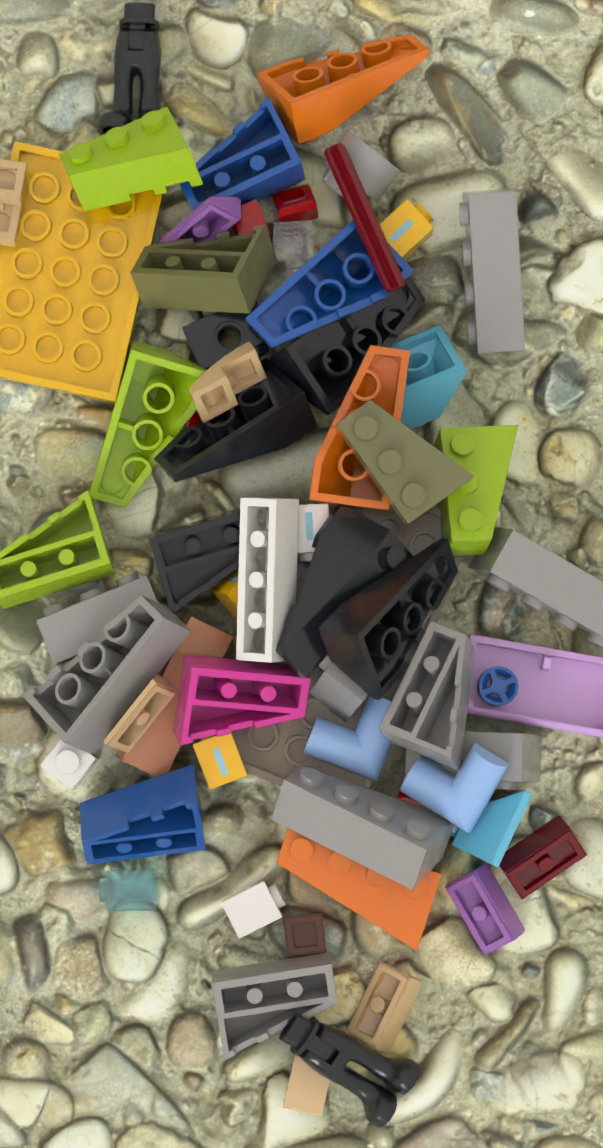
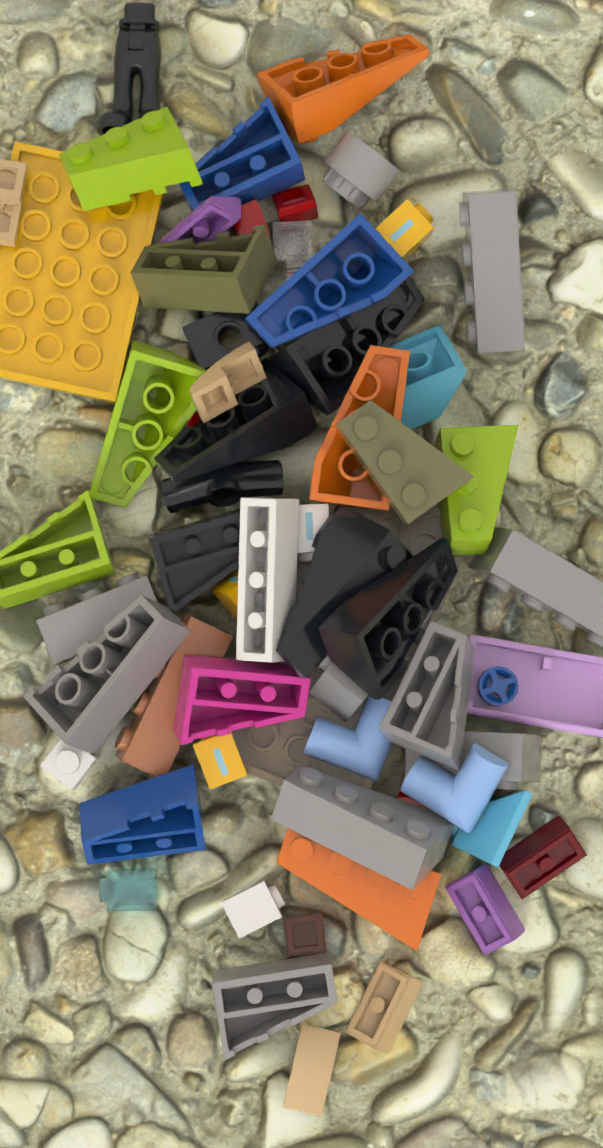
tan slope [103,674,177,753] -> none
black piece [279,1012,420,1128] -> none
dark red axle [324,143,405,293] -> none
none -> black piece [160,460,284,514]

